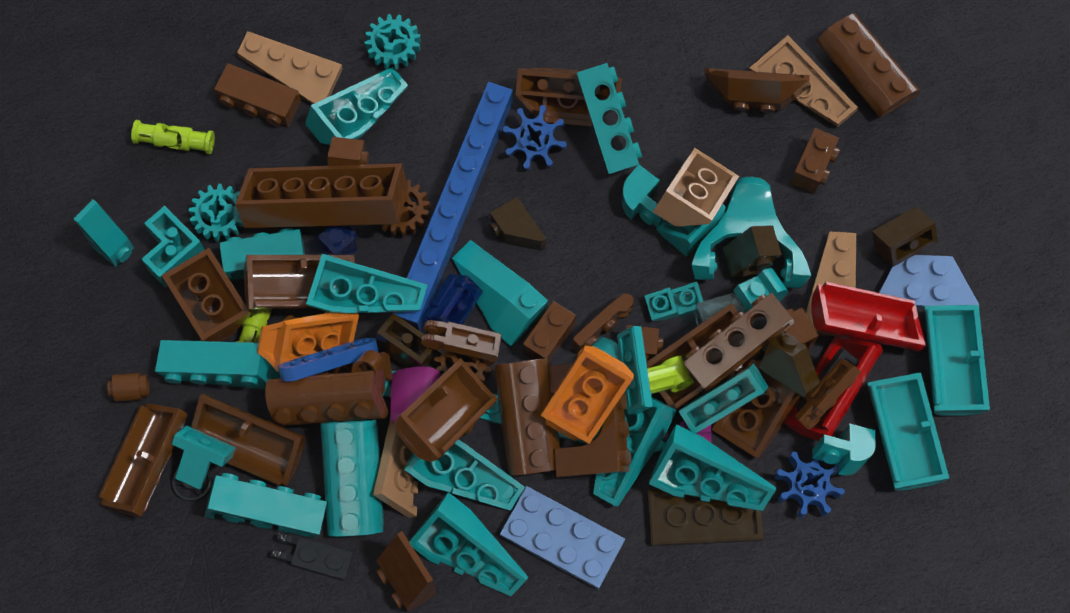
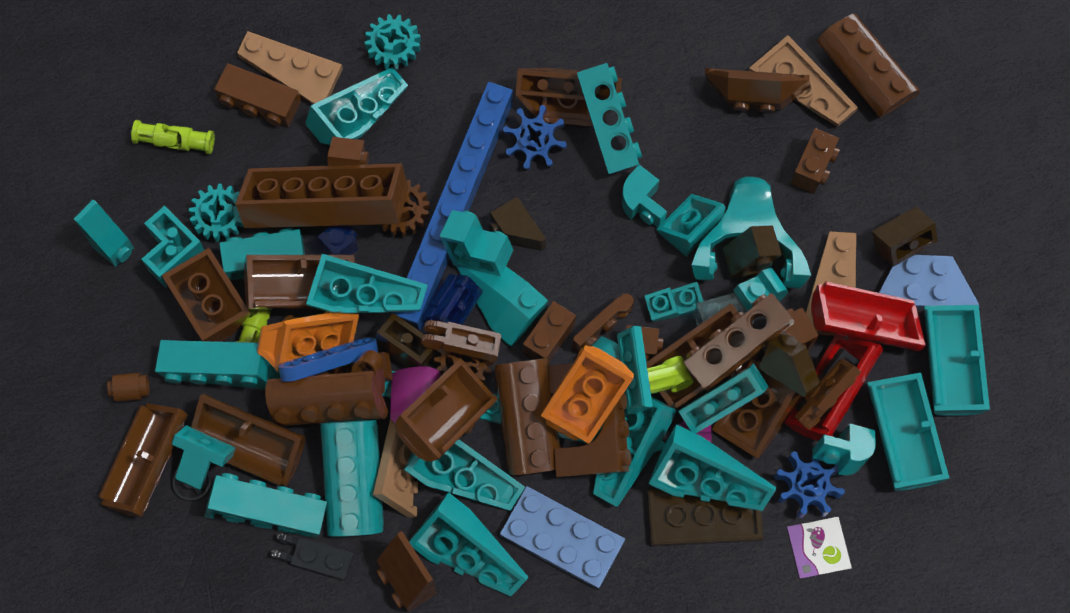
medium nougat slope [653,148,739,226] -> none
none -> teal brick [439,210,513,276]
none -> sticker [787,517,851,578]

